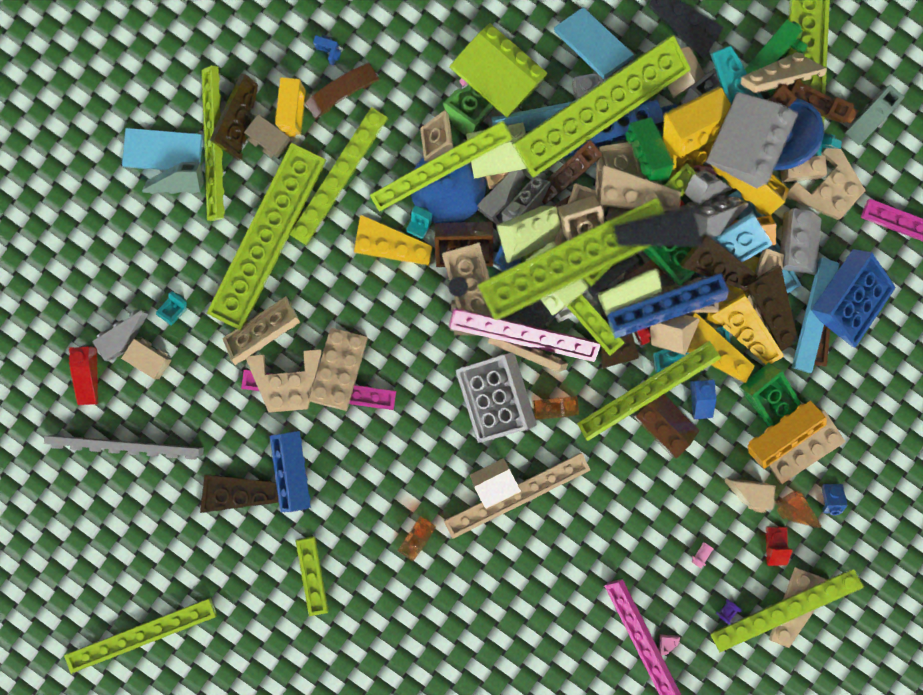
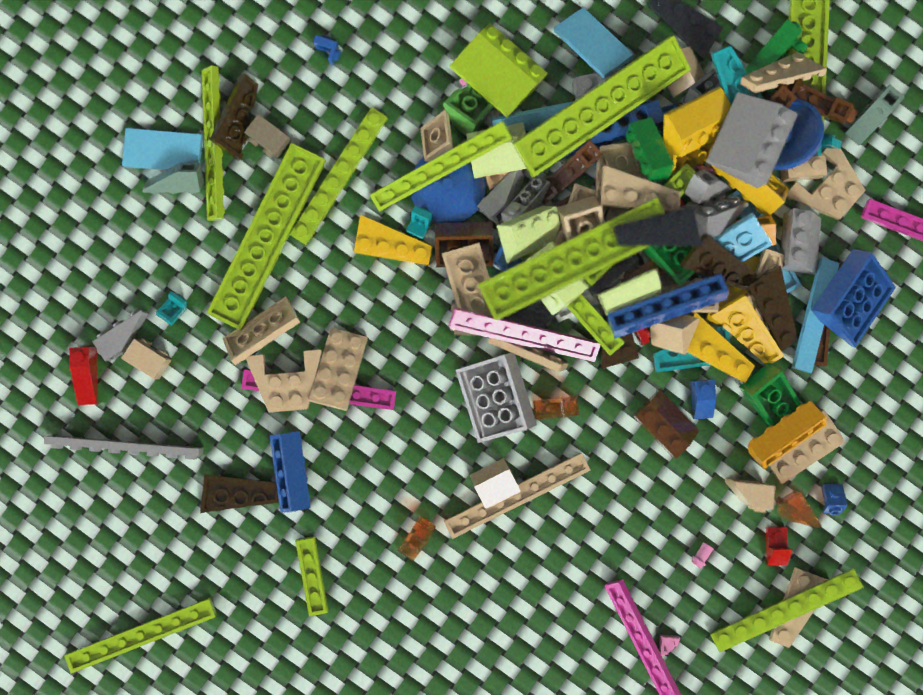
yellow window [275,77,306,137] -> none
reddish brown slope [305,63,379,119] -> none
black tile [448,277,468,297] -> none
lime plate [577,341,721,441] -> none
dark purple bush [715,599,741,625] -> none

